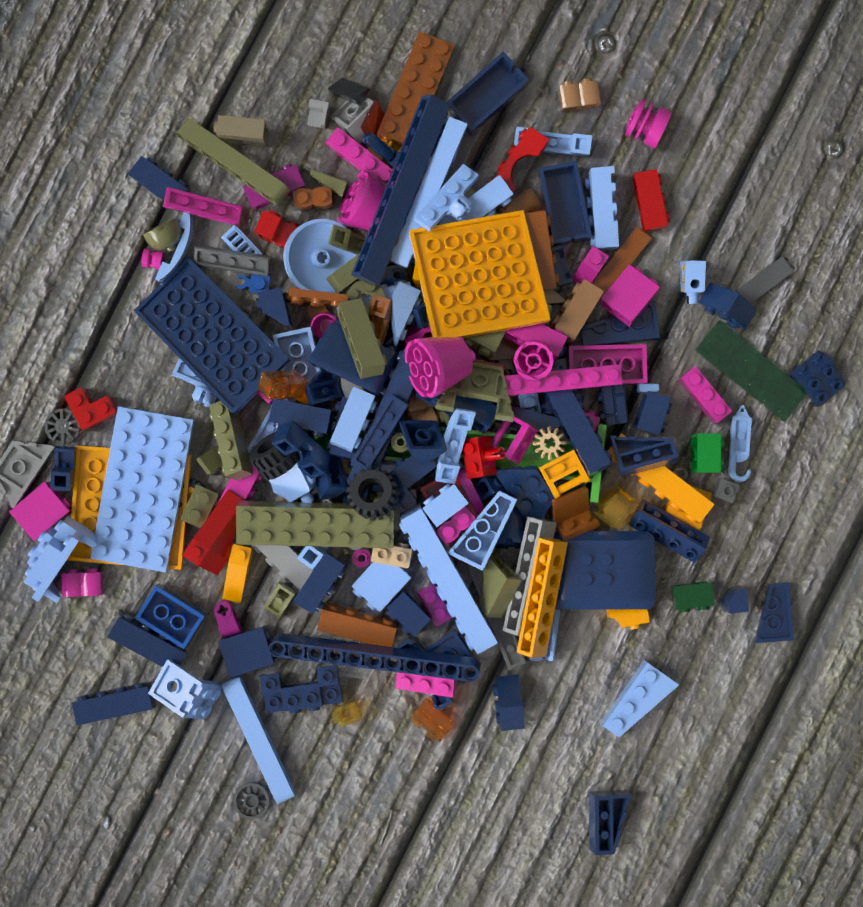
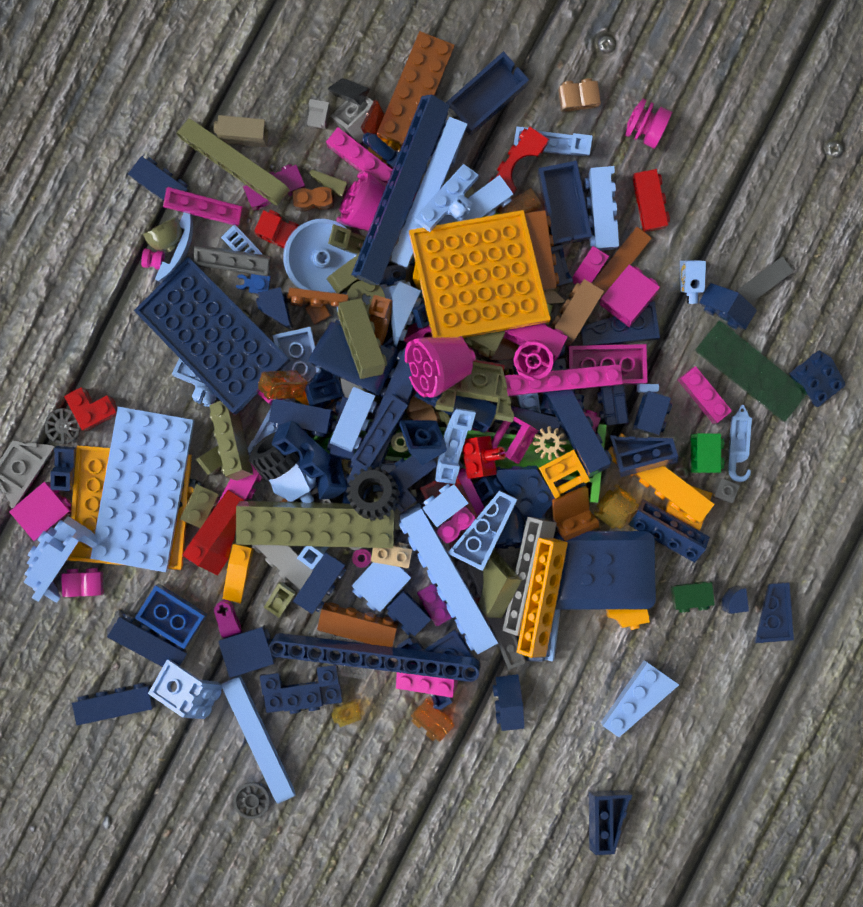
dark pink hair [311,312,339,339] -> none

